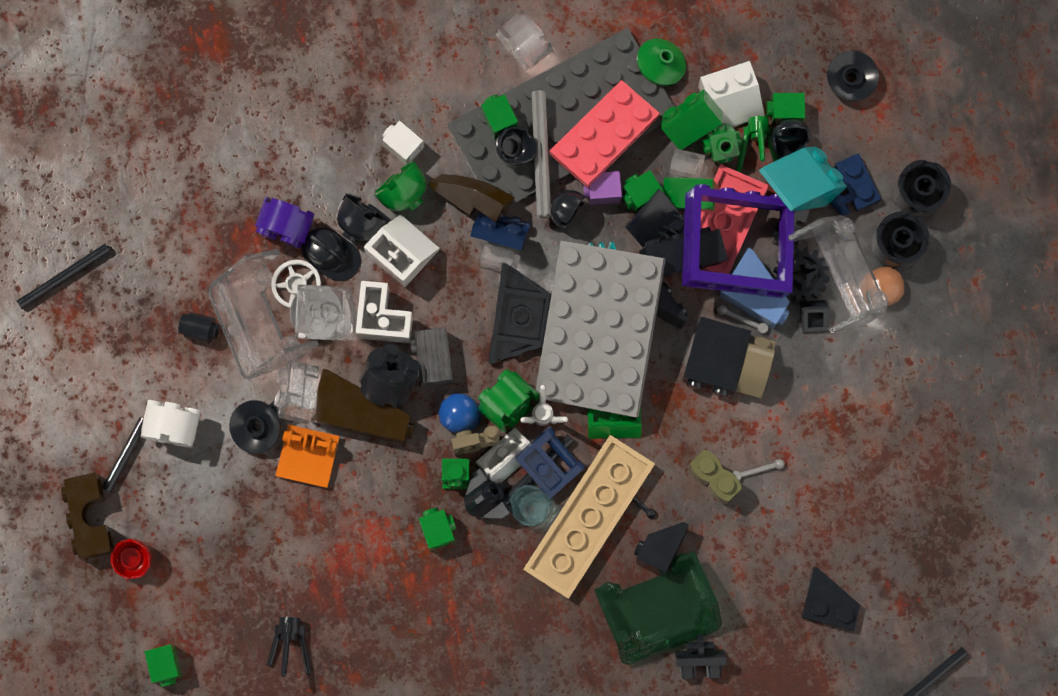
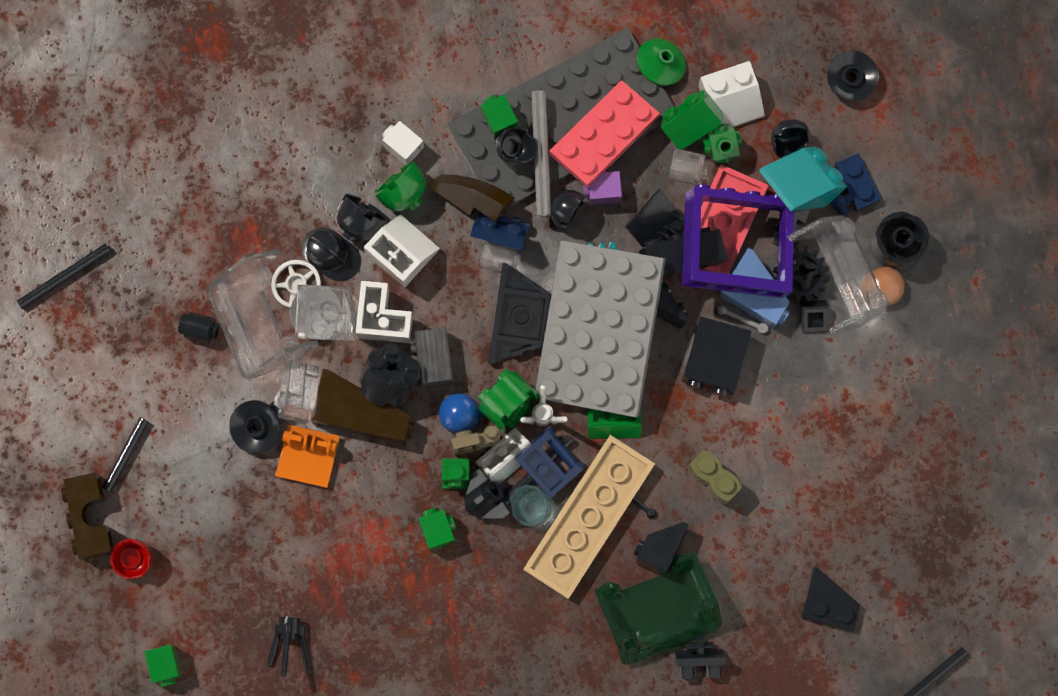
white brick [140,400,201,448] -> none
dark purple brick [255,196,315,248] -> none
clear brick [495,9,555,71] -> none
green brick [622,170,664,214] -> none
green slope [663,177,718,210] -> none
light grey hinge [732,459,785,481] -> none
green plant [736,116,778,173] -> none
dark tan brick [736,335,776,398] -> none
green brick [766,93,805,125] -> none
black brick [893,160,951,218] -> none

